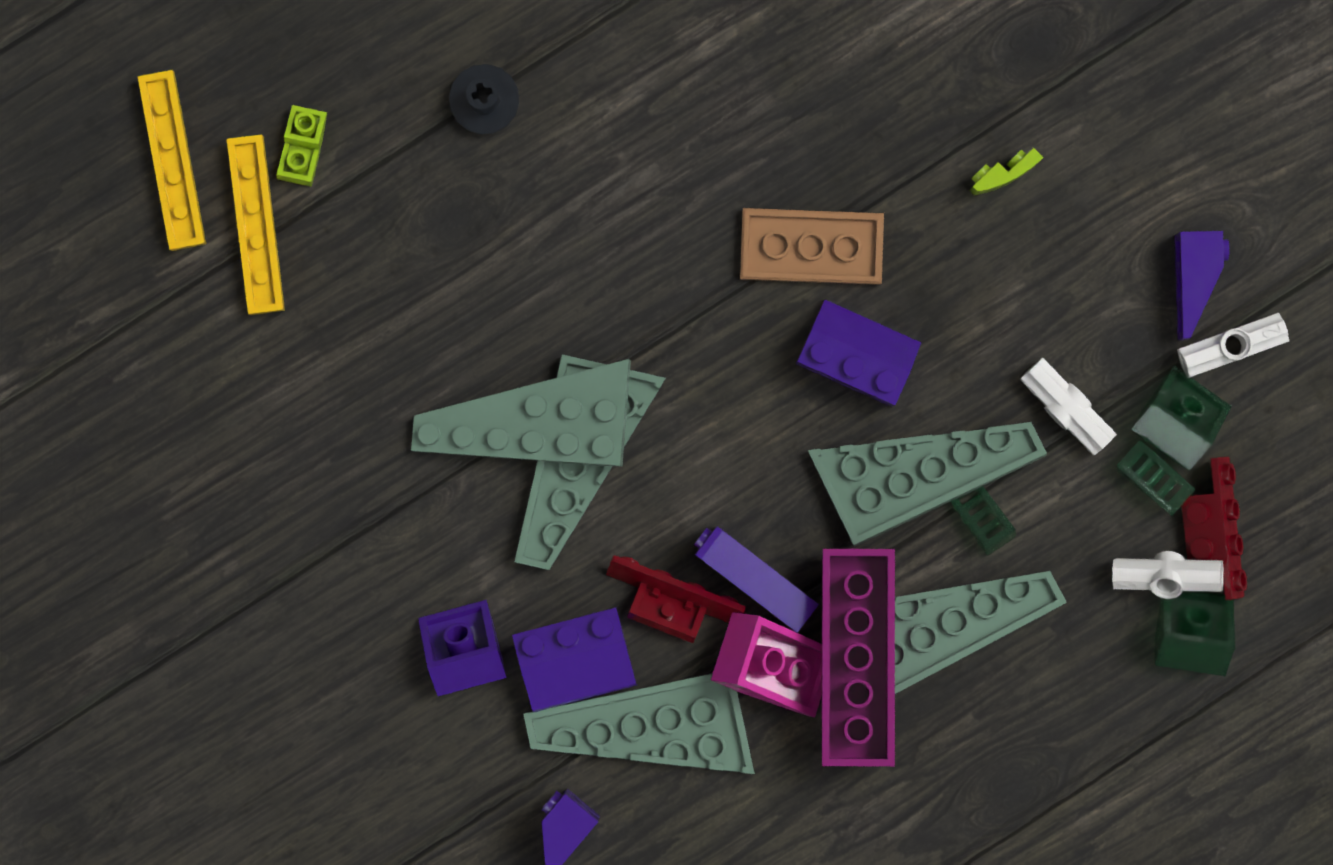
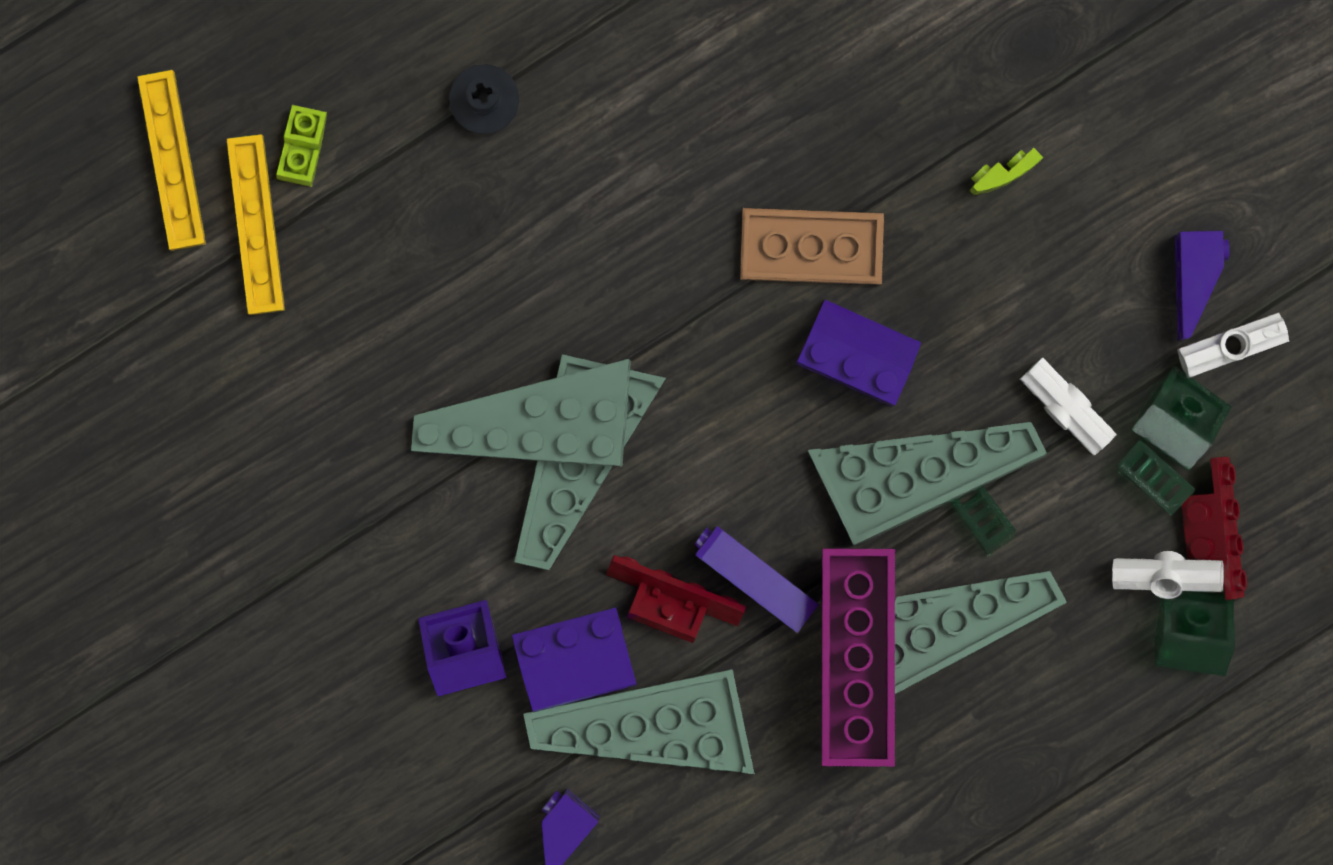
dark pink slope [711,613,822,718] -> none

